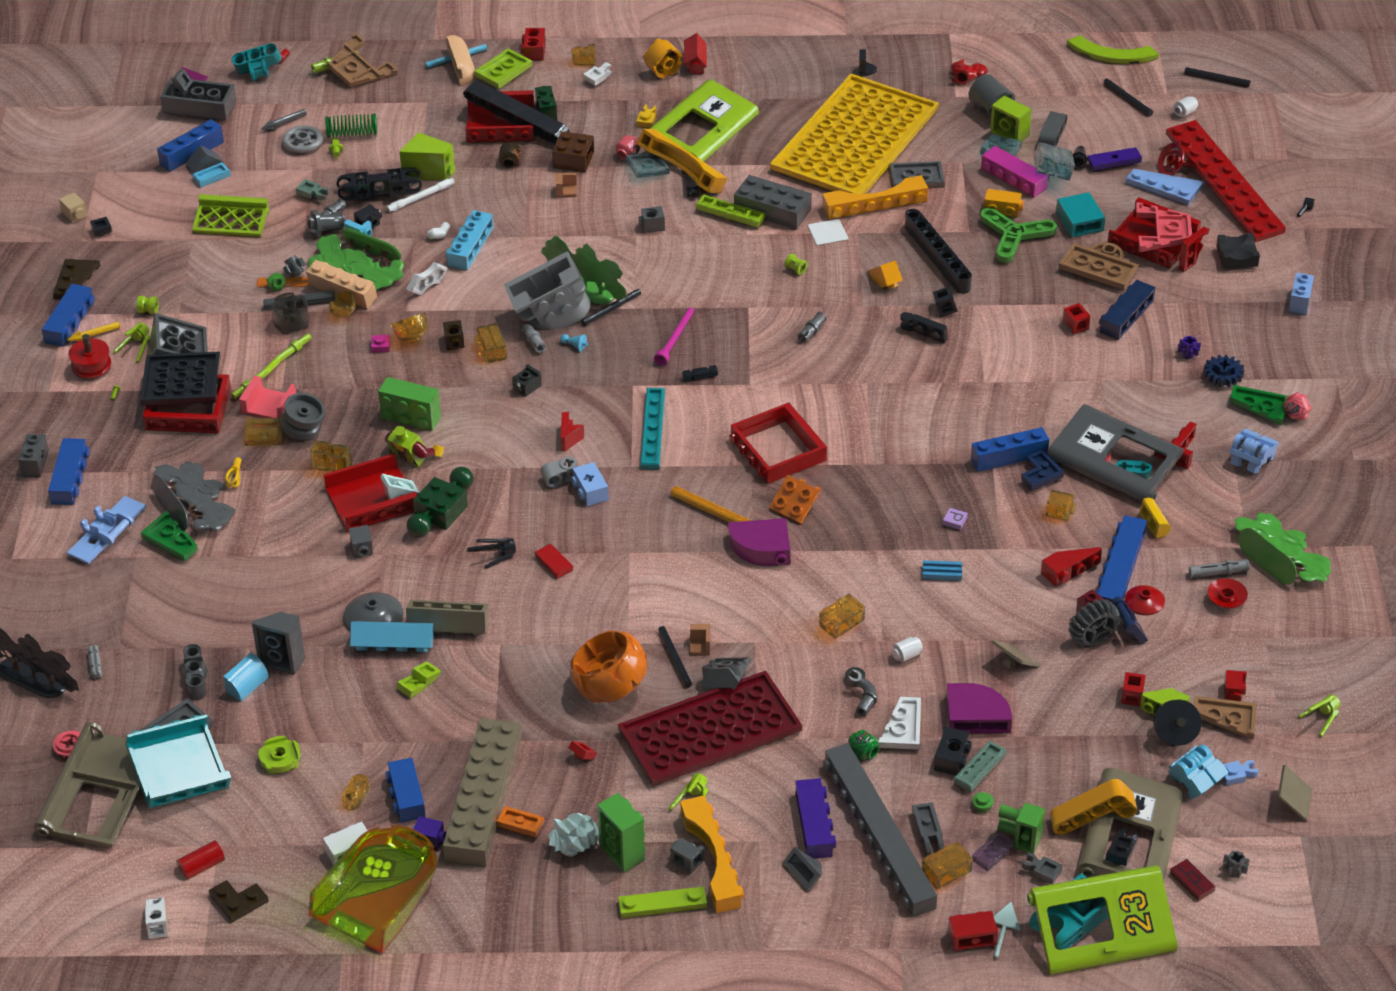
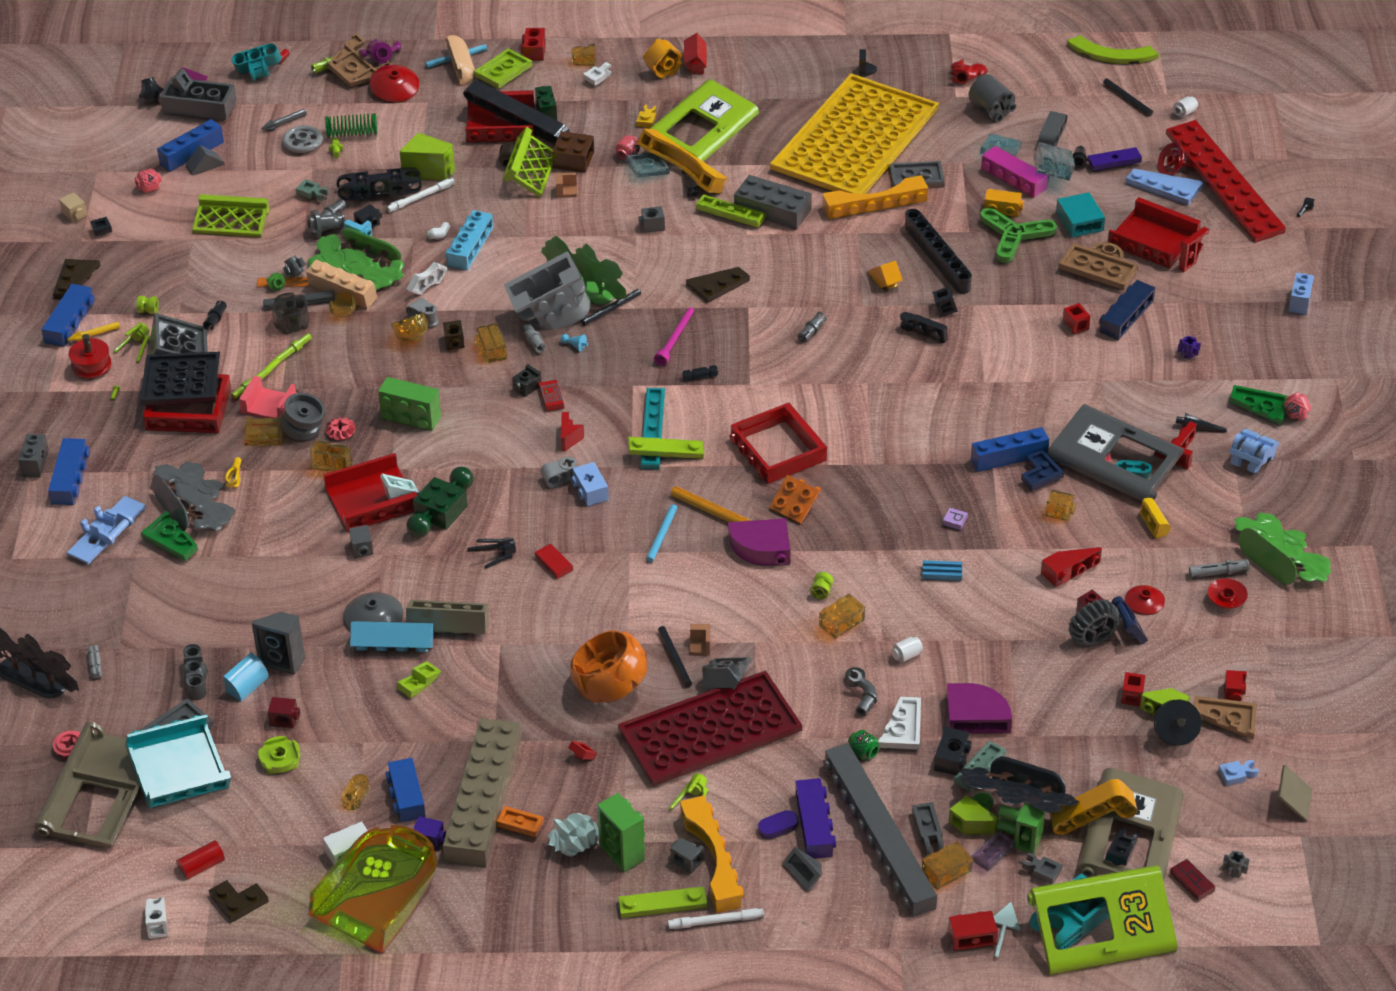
medium azure tile [192,162,231,188] -> none
dark pink plate [371,334,390,353] -> none
torso [385,426,445,467] -> none
lime bush [784,253,808,275] -> none
white sticker [808,219,849,245] -> none
lime brick [990,96,1032,145] -> none
dark tan piece [991,640,1041,669] -> none
blue brick [1095,515,1147,602] -> none
coral wing [1136,202,1192,252] -> none
medium azure hips [1168,744,1229,799] -> none
black bar [1184,67,1251,87] -> none
dark blue gear [1203,355,1244,388] -> none
black brick [1216,233,1260,268] -> none
lime plant [1298,694,1341,737] -> none
none -> coral head [134,169,162,193]
none -> black rock [139,77,164,103]
none -> black pin [203,300,227,330]
none -> dark red brick [267,697,300,728]
none -> coral gear [325,417,356,440]
none -> magenta piece [358,38,402,63]
none -> red dish [370,64,419,103]
none -> light grey piece [406,297,439,328]
none -> lime fence [502,127,553,198]
none -> red tile [539,379,564,411]
none -> lime plate [627,437,704,459]
none -> medium azure bar [646,504,677,563]
none -> white piece [668,908,764,930]
none -> dark brown wing [686,267,750,303]
none -> dark purple tile [758,810,798,839]
none -> lime wheel [810,572,834,600]
none -> lime slope [949,795,998,834]
none -> black plant [959,756,1080,813]
none -> black piece [1175,412,1227,432]

